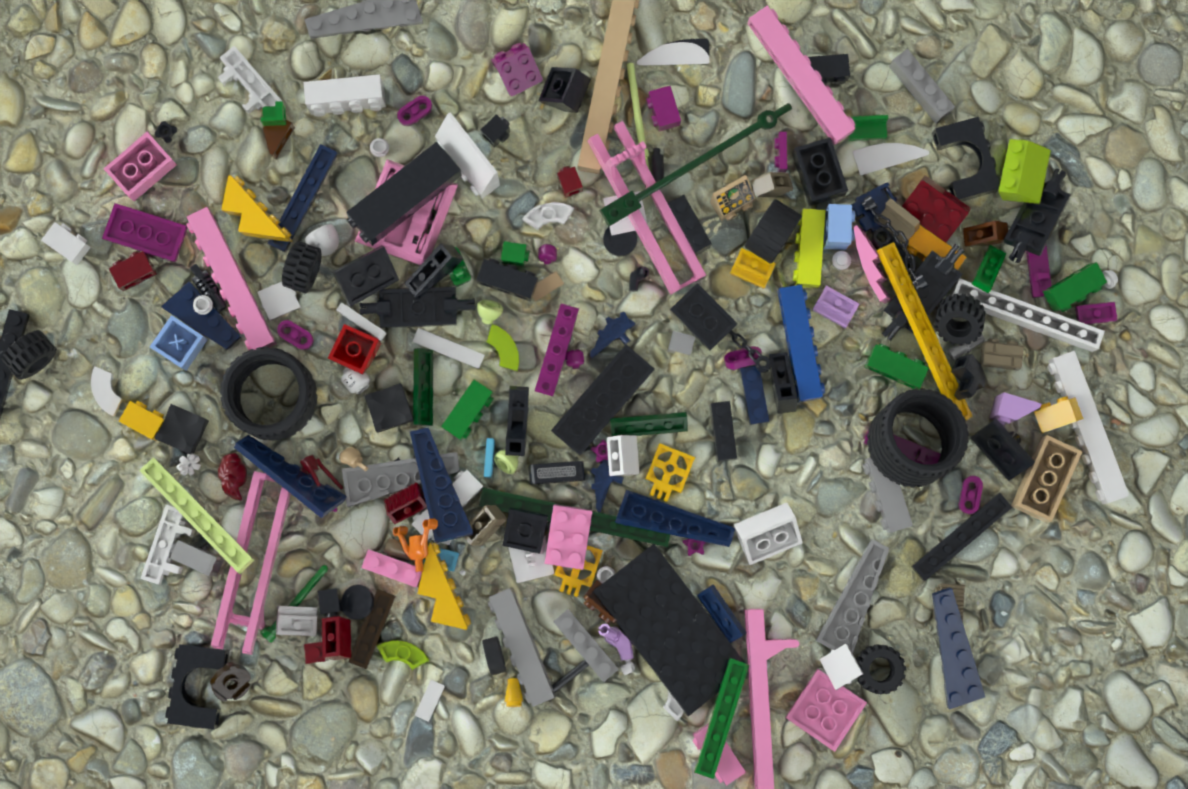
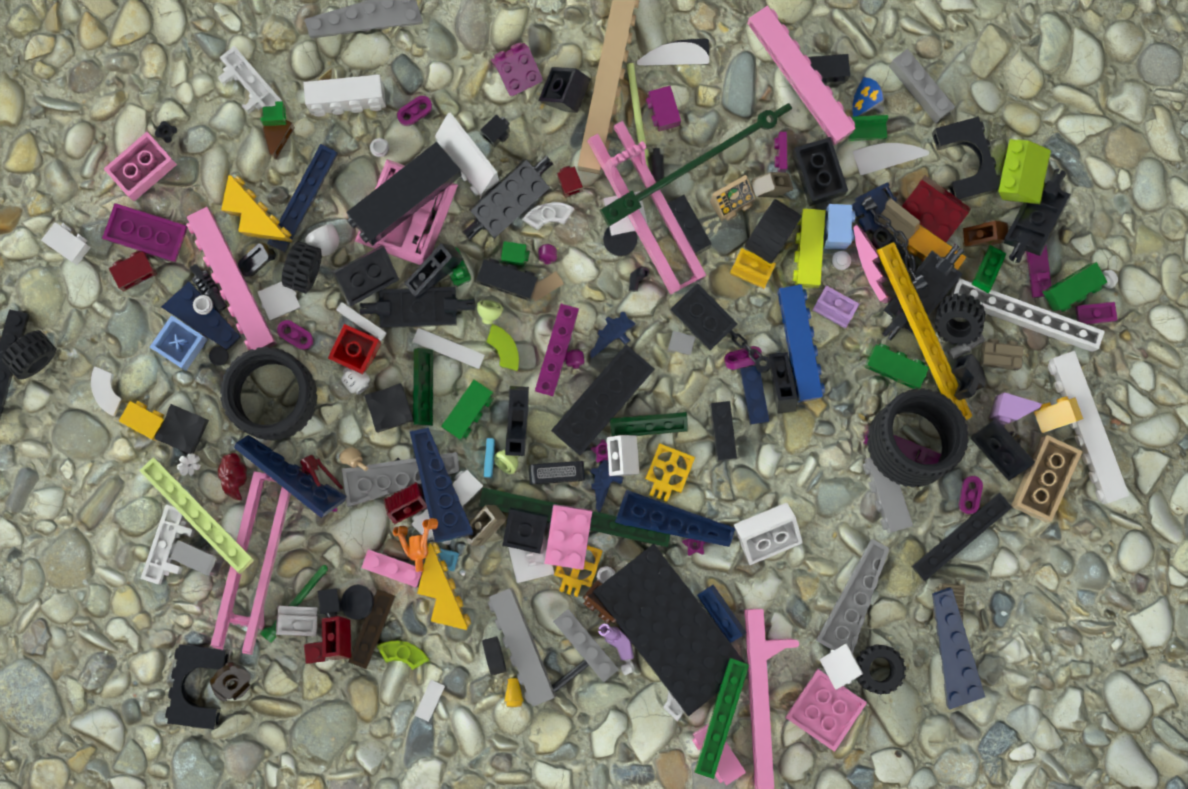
none -> black piece [209,347,229,366]
none -> black piece [238,243,277,277]
none -> black plate [462,155,554,241]
none -> blue shield [852,77,884,117]

